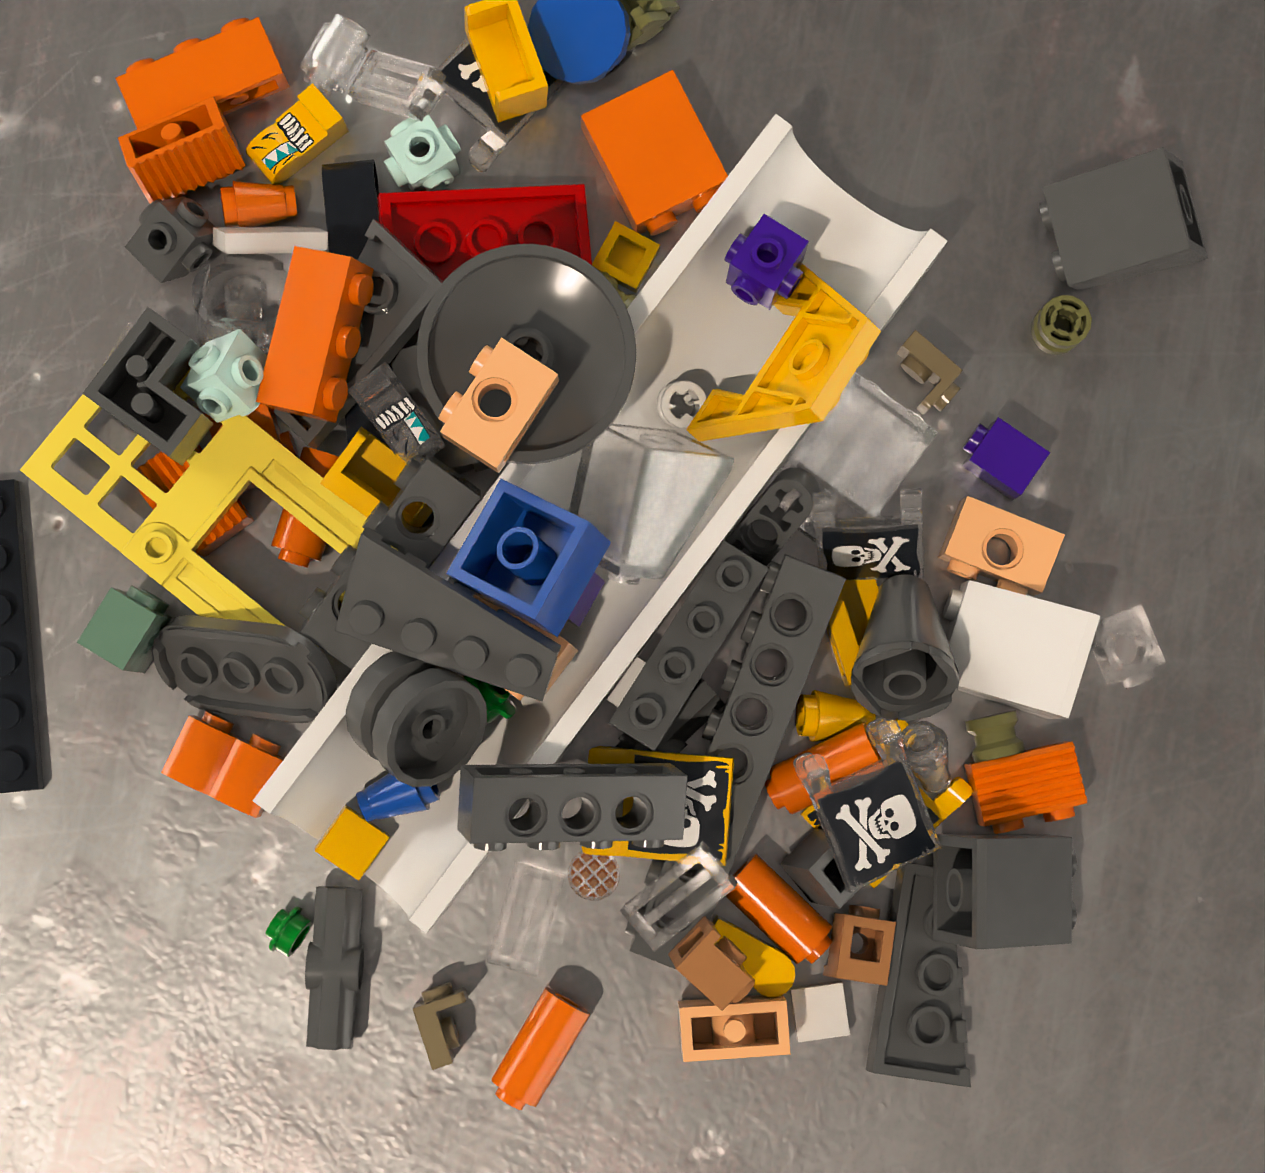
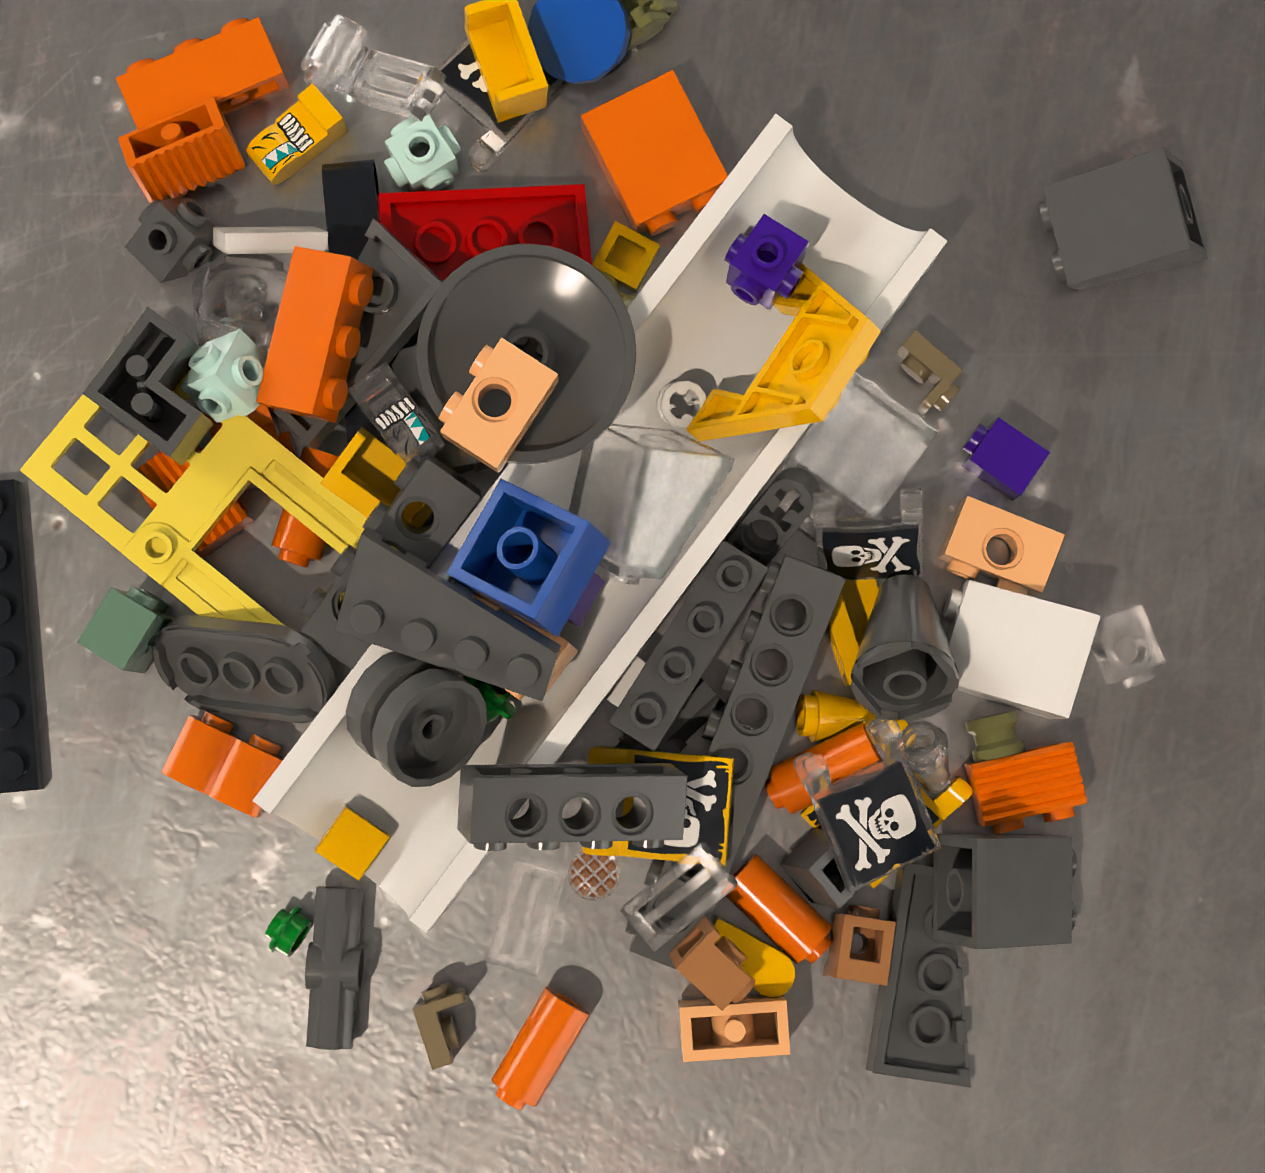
orange cone [220,181,297,227] -> none
blue cone [356,773,440,822] -> none
white tile [790,981,850,1043] -> none
olive wheel [1031,295,1092,355] -> none

